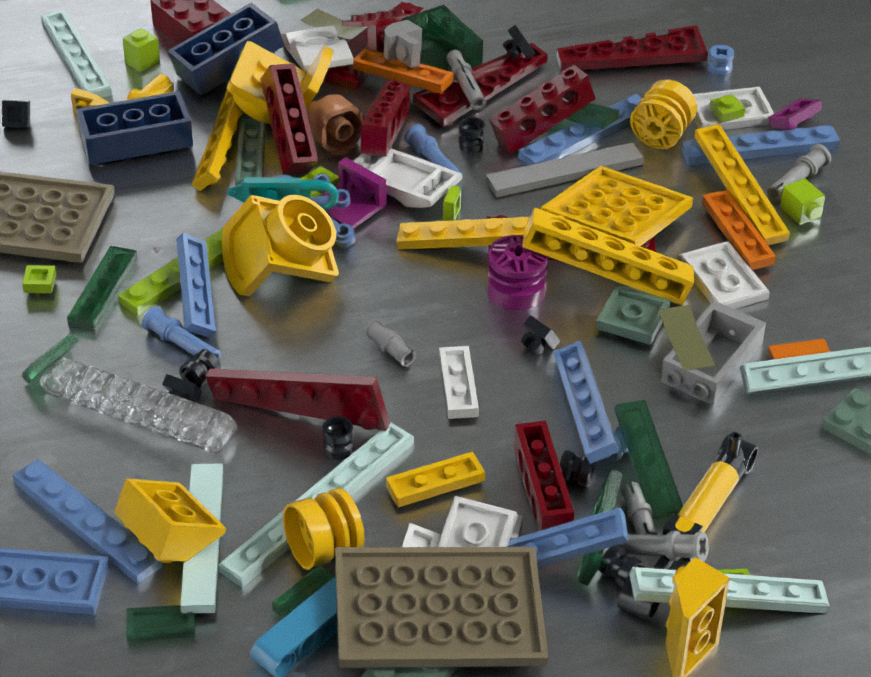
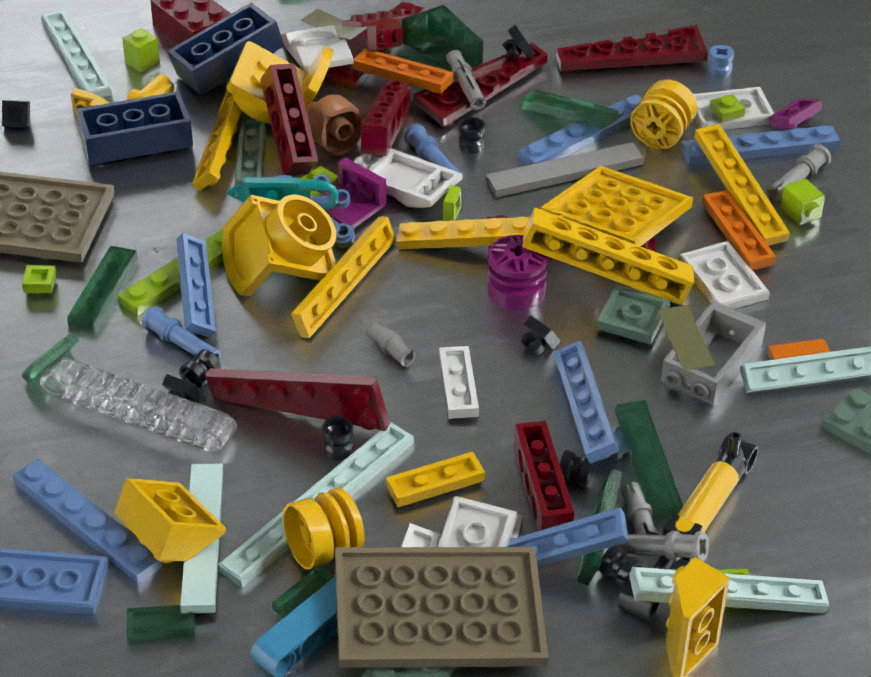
light grey brick [384,20,422,68] -> none
dark red brick [489,65,596,154] -> none
none -> yellow plate [291,217,396,338]

